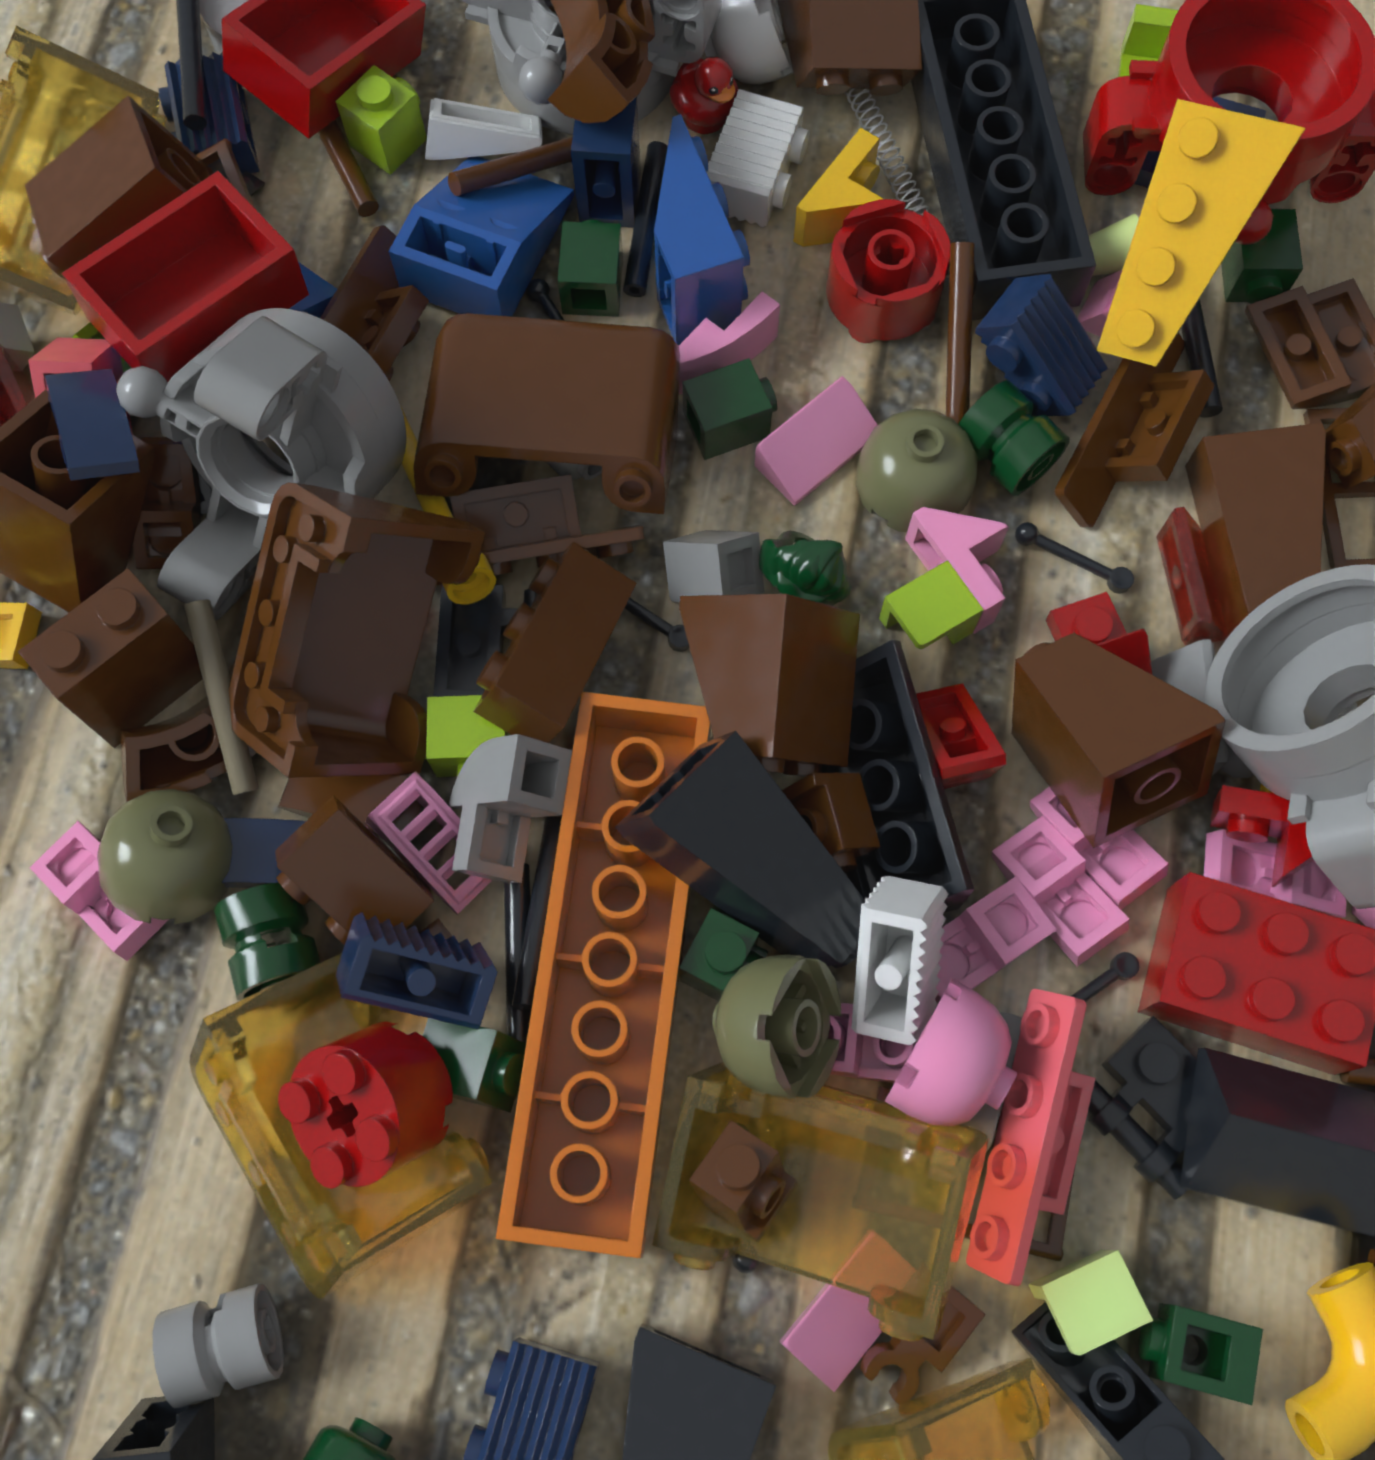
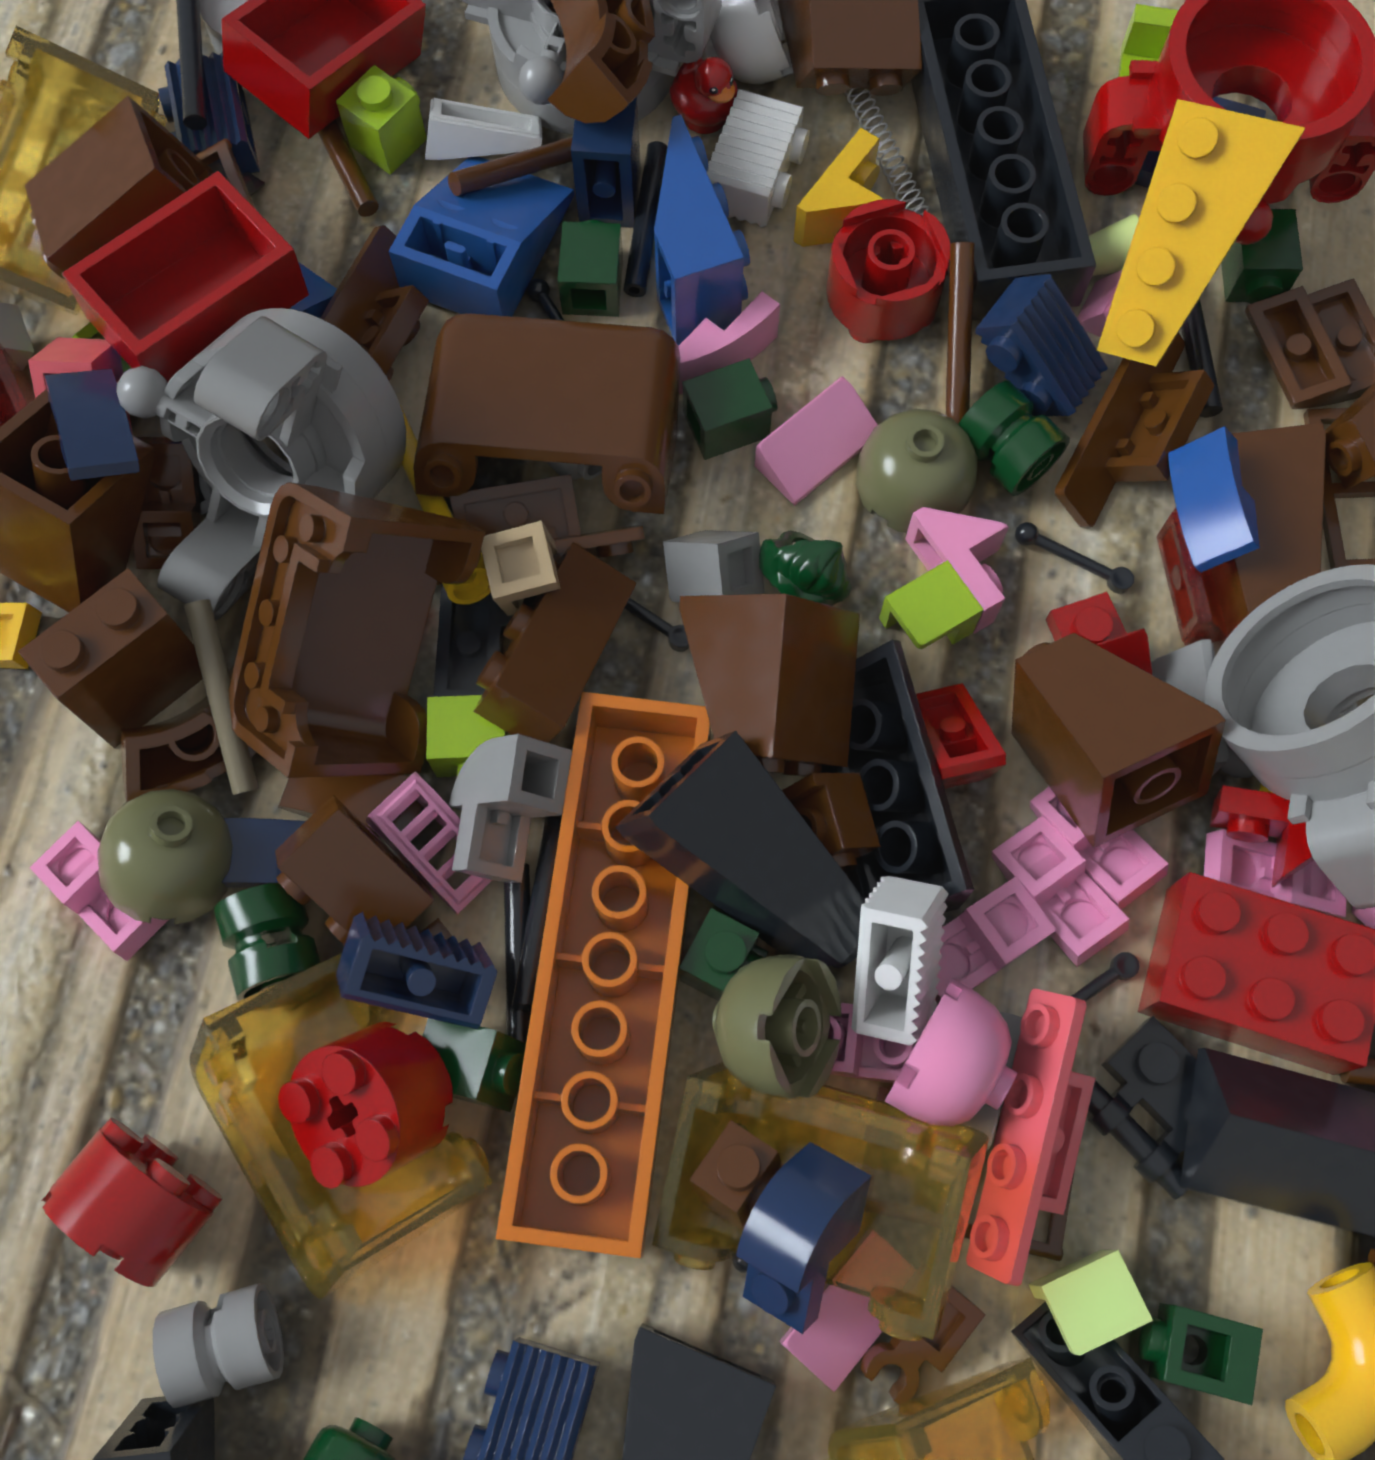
none -> red brick [41,1117,223,1287]
none -> tan panel [481,521,561,616]
none -> dark blue brick [736,1142,872,1334]
none -> blue slope [1168,426,1260,573]

